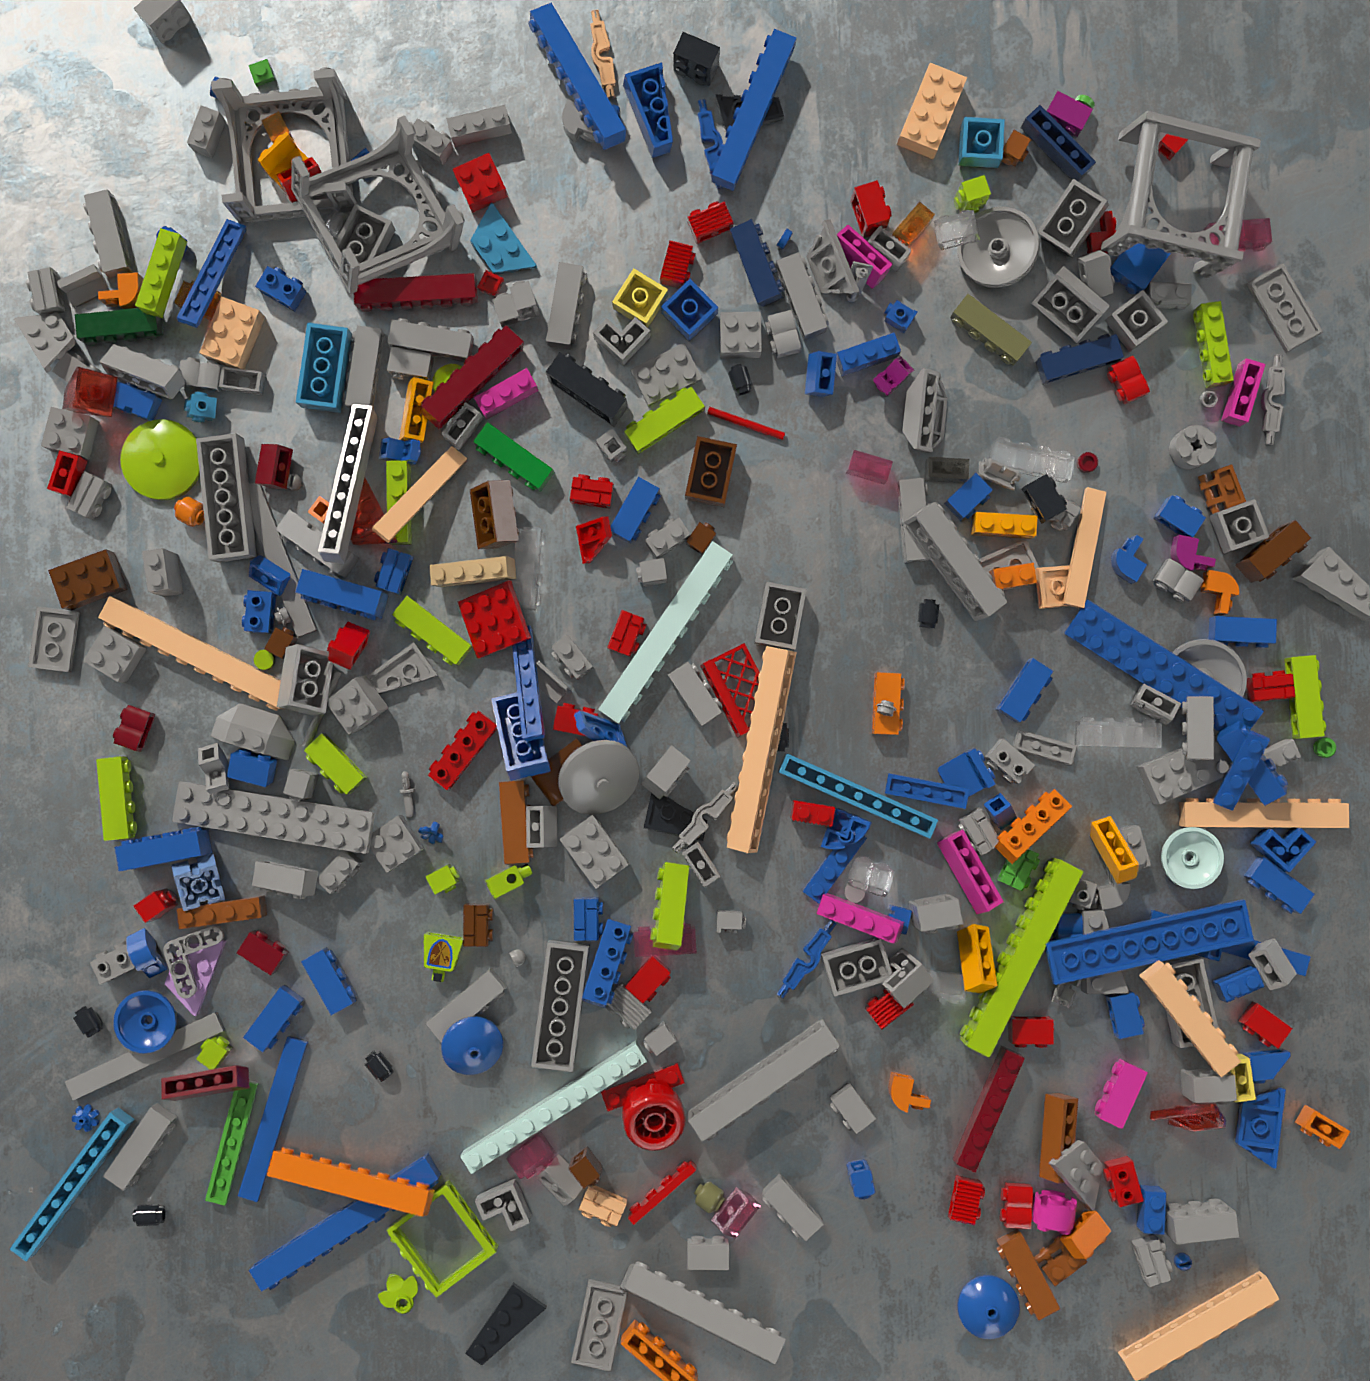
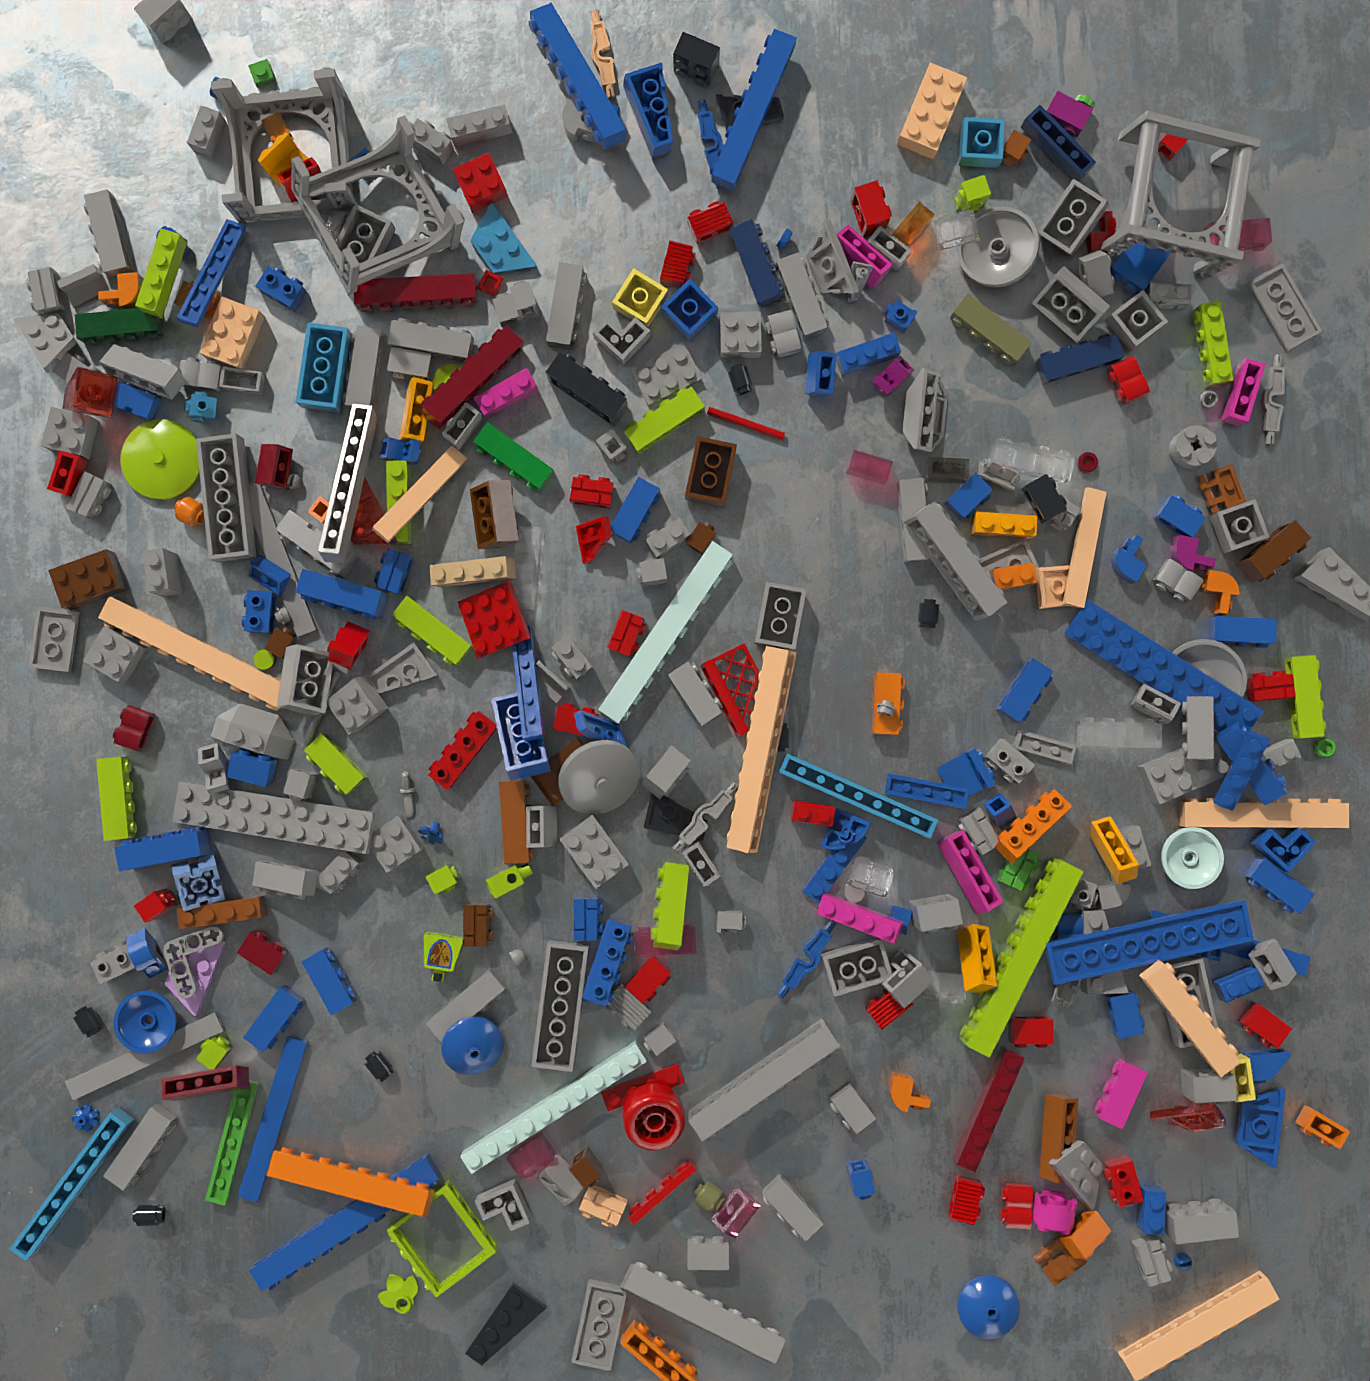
dark orange brick [996,1229,1060,1321] -> none

